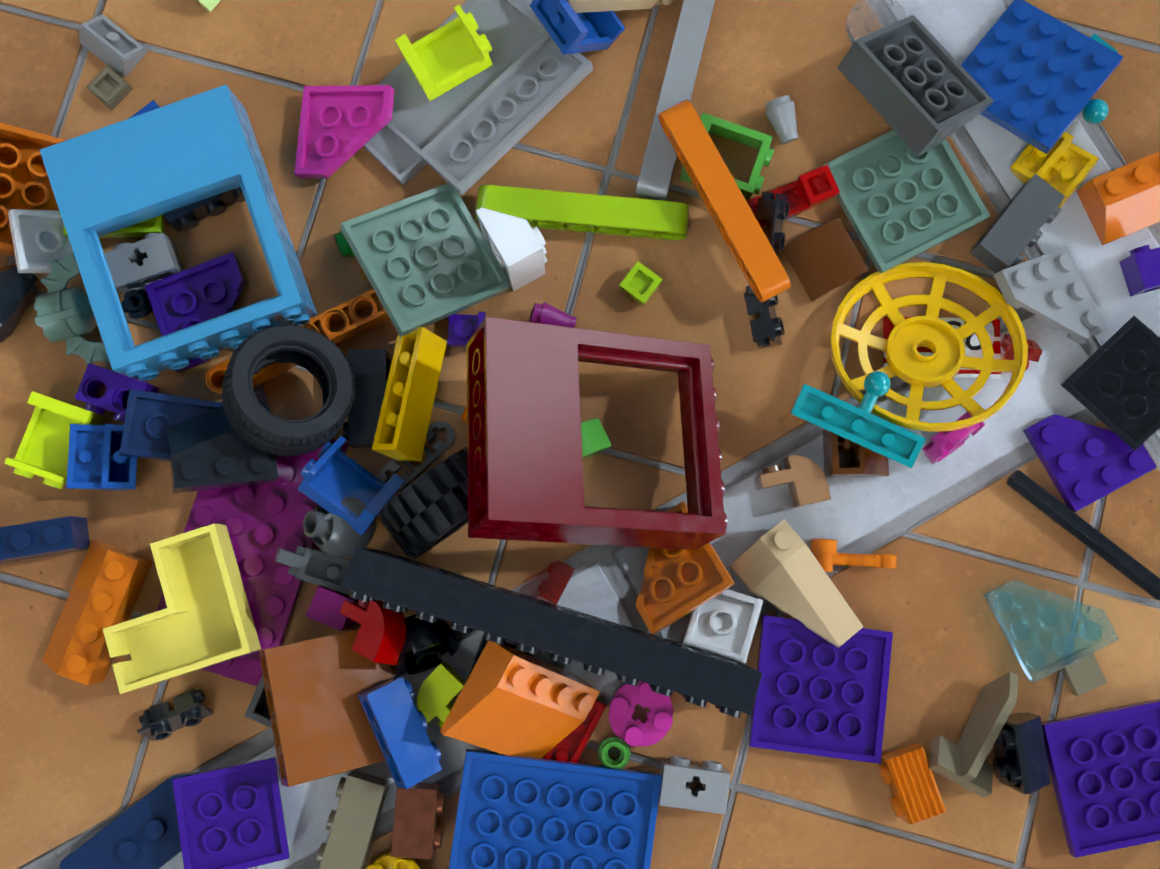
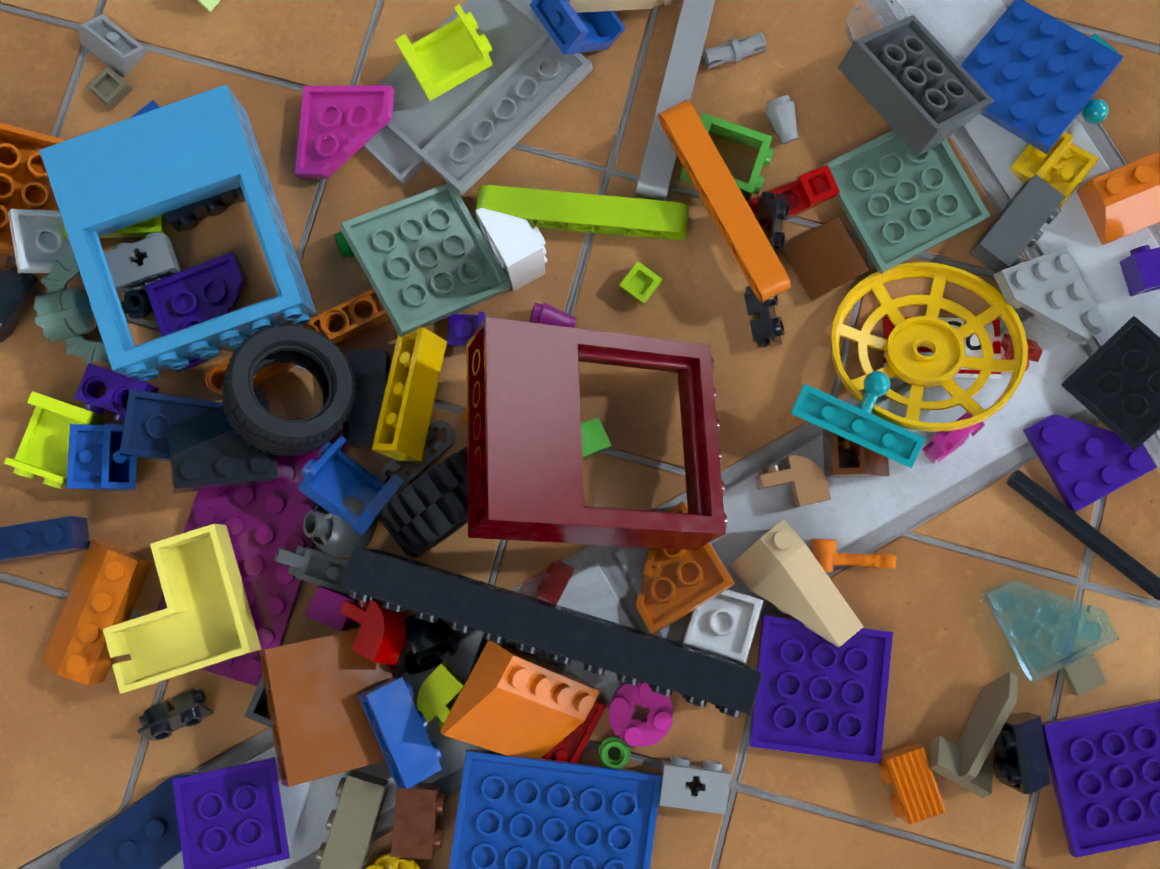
none -> light grey pin [703,32,767,69]

